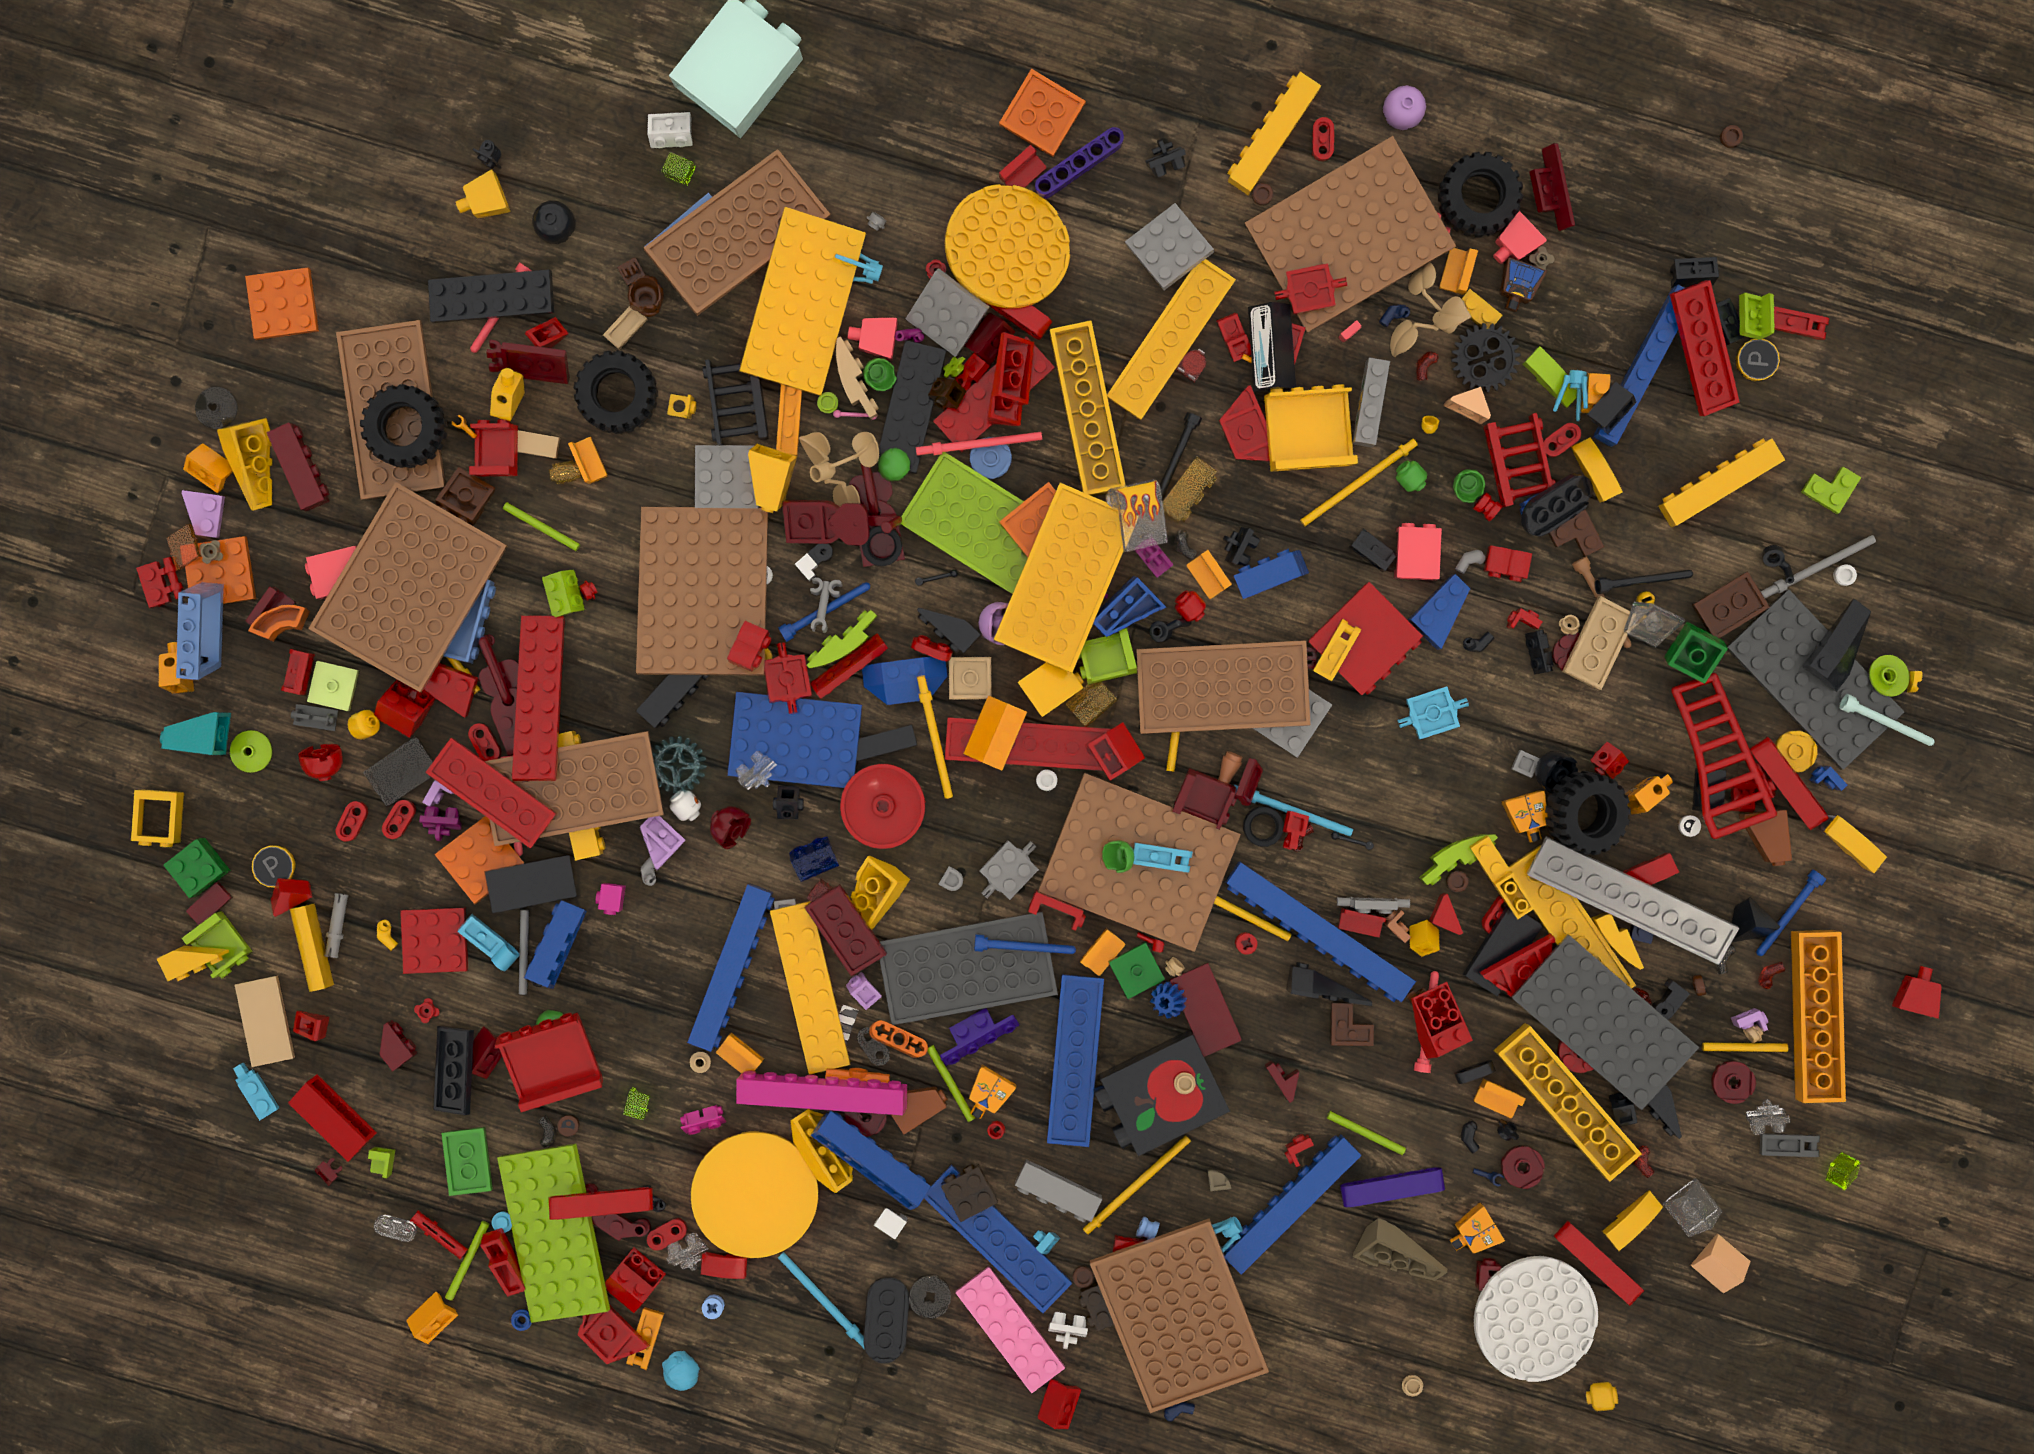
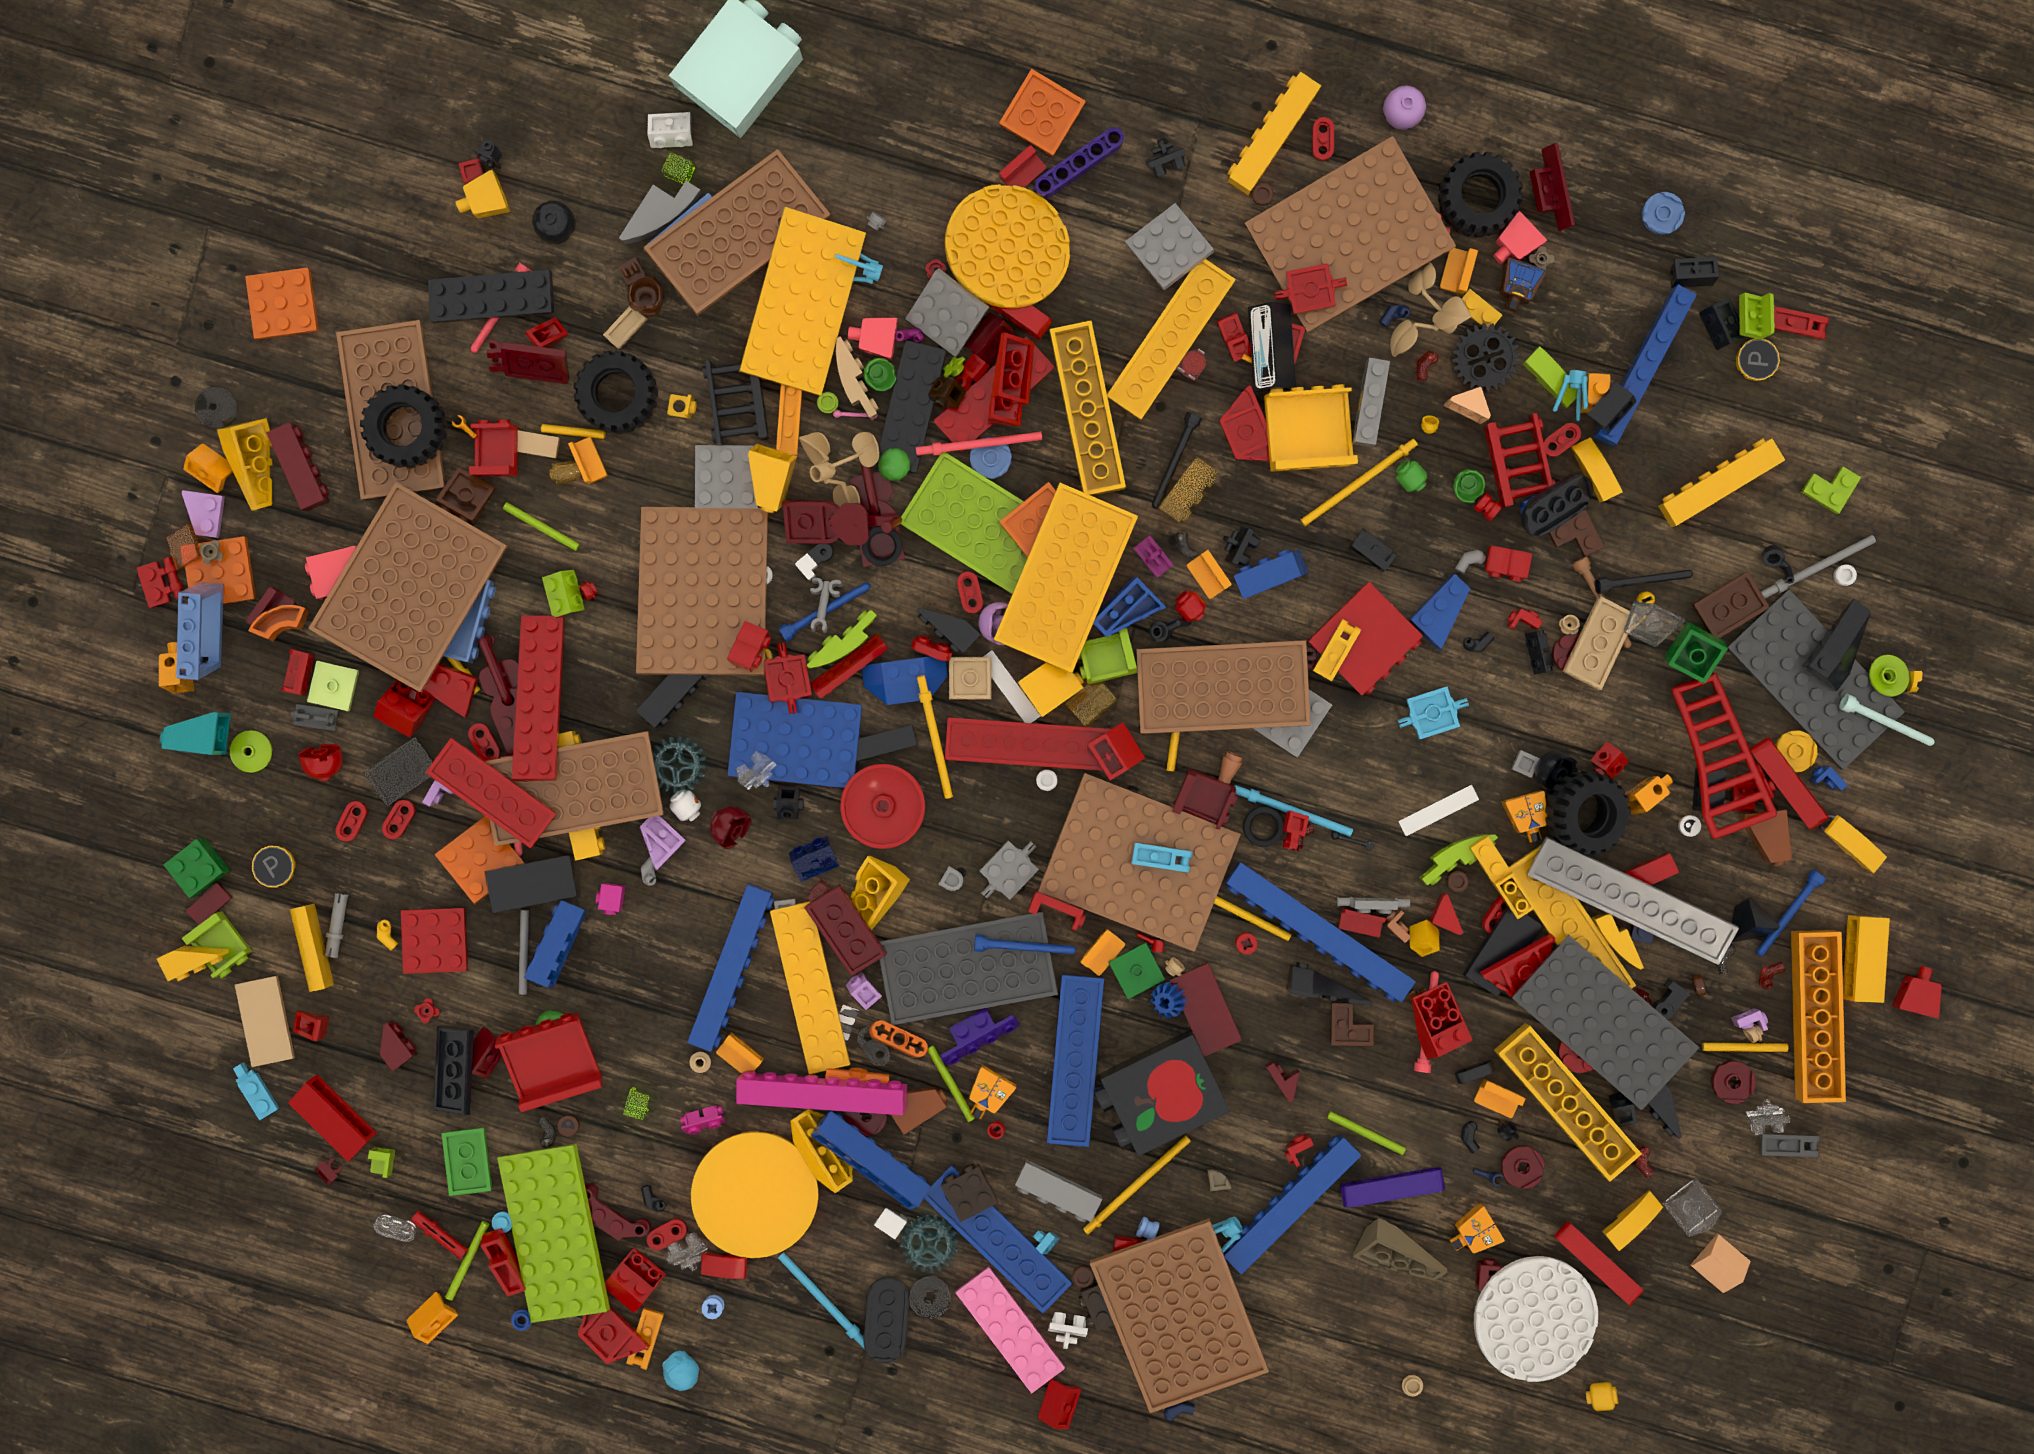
yellow window [131,790,184,847] -> none
red slope [271,878,312,917] -> none
yellow head [347,710,380,739] -> none
magenta hips [419,806,462,841] -> none
medium azure plate [458,914,520,971] -> none
yellow torso [490,368,525,422] -> none
red beam [548,1187,653,1220] -> none
black hinge [915,569,958,586] -> none
light orange slope [963,696,1027,770] -> none
bright green hair [1102,840,1135,873] -> none
clear door [1106,479,1168,552] -> none
tan plate [1174,1072,1196,1094] -> none
dark red tile [1235,758,1263,806] -> none
coral tile [1338,320,1362,342] -> none
coral panel [1394,523,1442,580] -> none
red plate [1670,280,1740,416] -> none
reddish brown tile [1720,125,1743,148] -> none
clear neon green panel [1826,1153,1861,1190] -> none
none -> red tile [458,158,484,185]
none -> yellow bar [541,424,606,439]
none -> light grey slope [619,181,703,244]
none -> clear light blue gear [901,1215,958,1273]
none -> red plate [957,572,983,614]
none -> white sticker [983,651,1040,723]
none -> white sticker [1398,785,1479,836]
none -> medium blue tile [1641,192,1685,235]
none -> yellow brick [1843,915,1890,1003]

